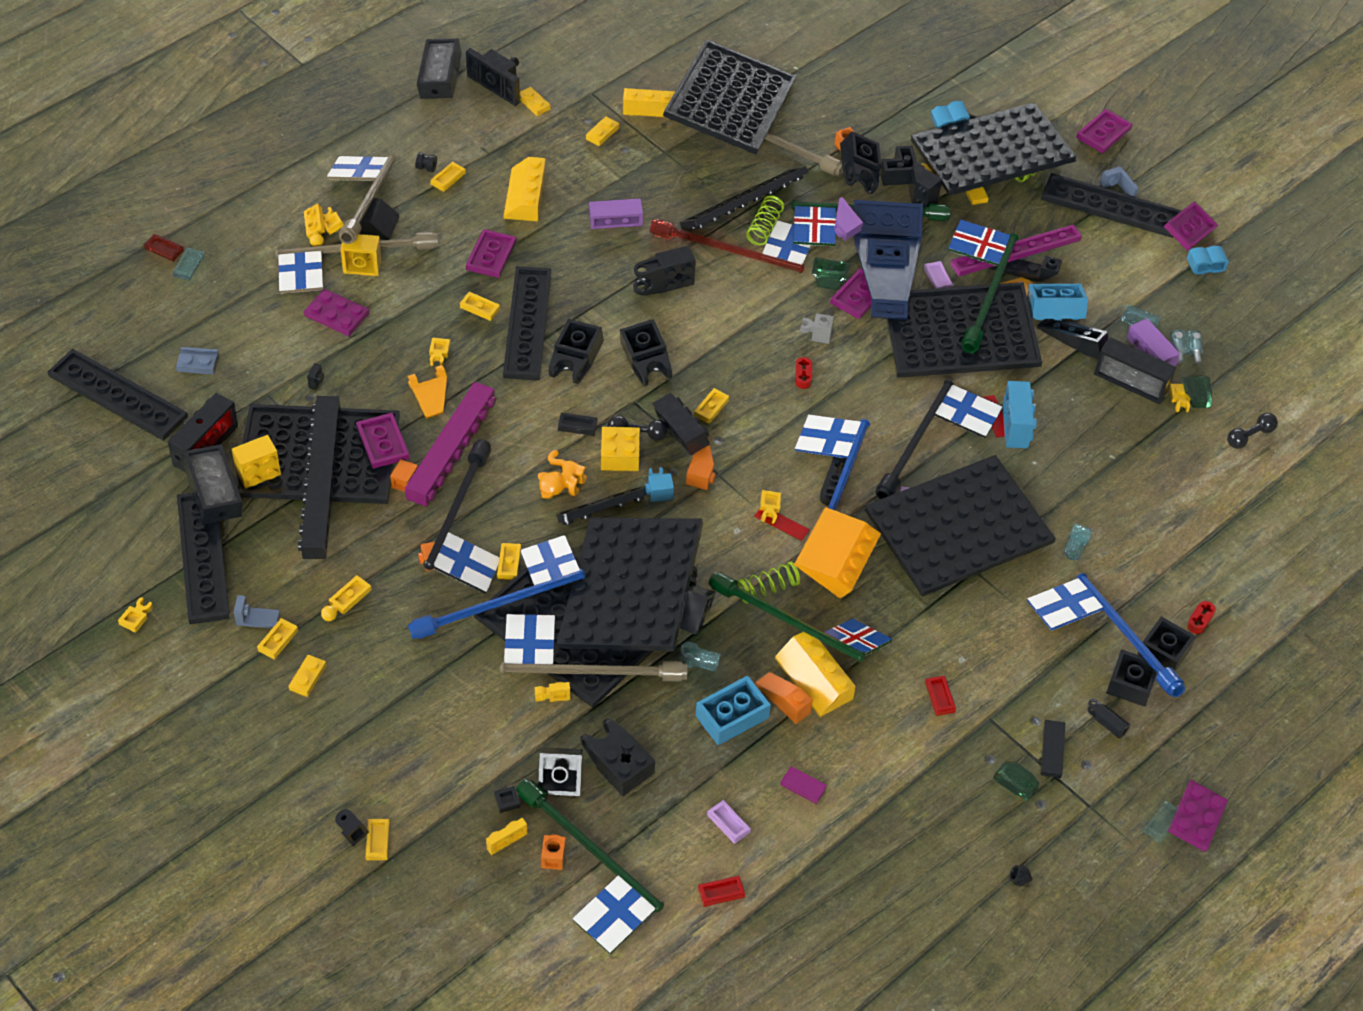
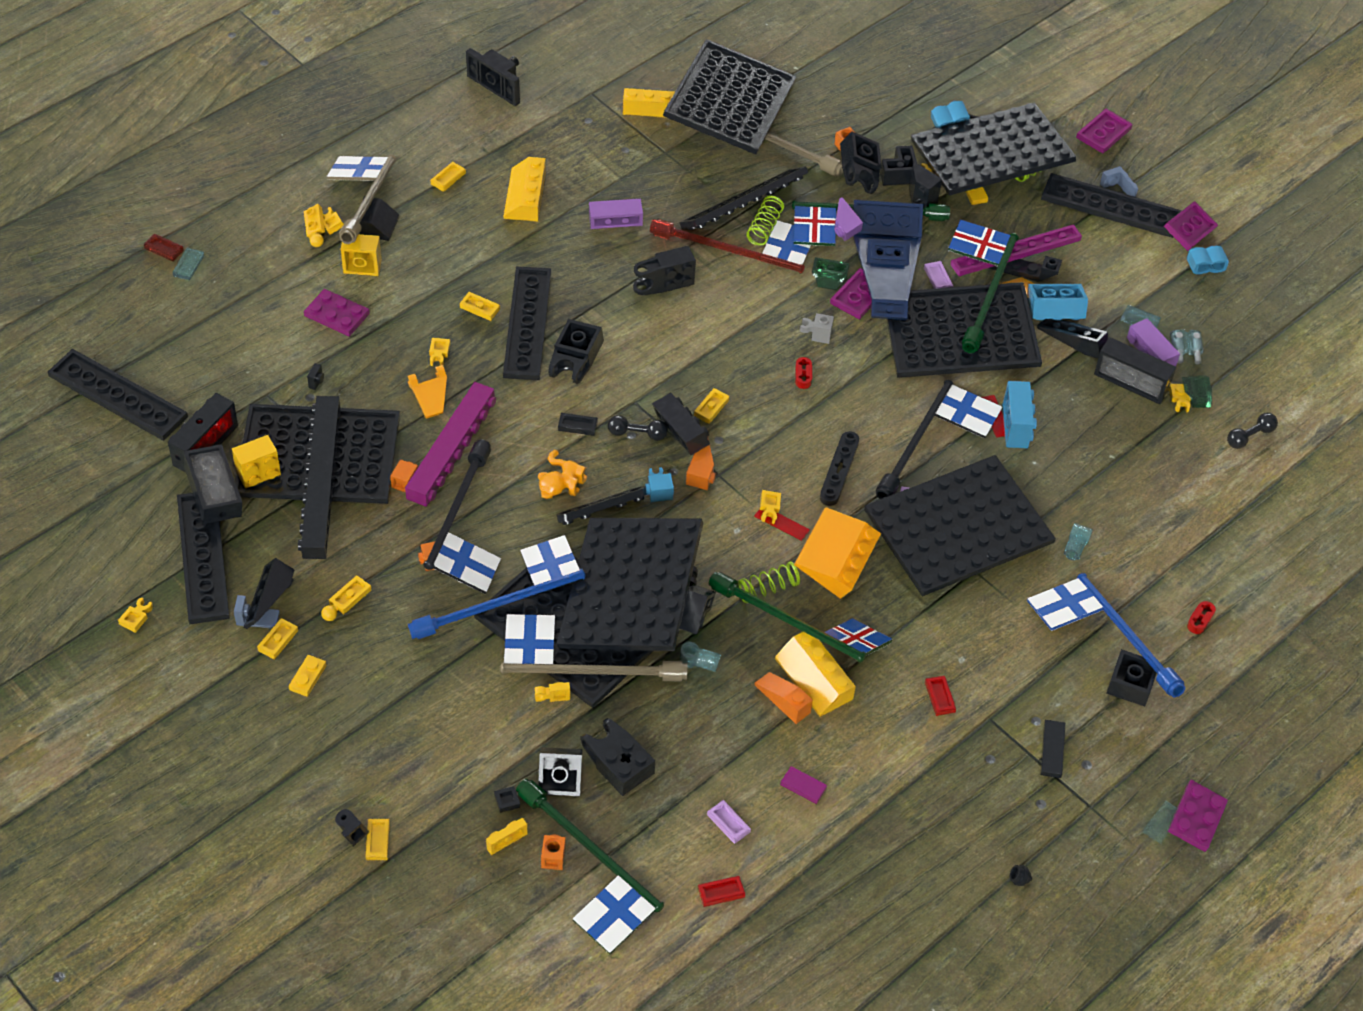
sand blue plate [176,347,219,374] -> none
flag [275,231,438,294] -> none
magenta plate [356,413,410,469] -> none
black wheel [415,152,437,172] -> none
brick [417,38,462,99] -> none
magenta plate [465,229,517,278] -> none
yellow plate [497,543,522,580] -> none
yellow plate [520,86,551,116] -> none
yellow plate [586,116,619,146] -> none
yellow brick [601,427,640,471] -> none
black brick [620,319,672,386] -> none
dark azure brick [695,676,771,746] -> none
flag [795,415,870,511] -> none
clear green slope [993,760,1040,801] -> none
black piece [1087,699,1131,739] -> none
black brick [1138,616,1196,671] -> none
none -> black slope [243,558,295,629]

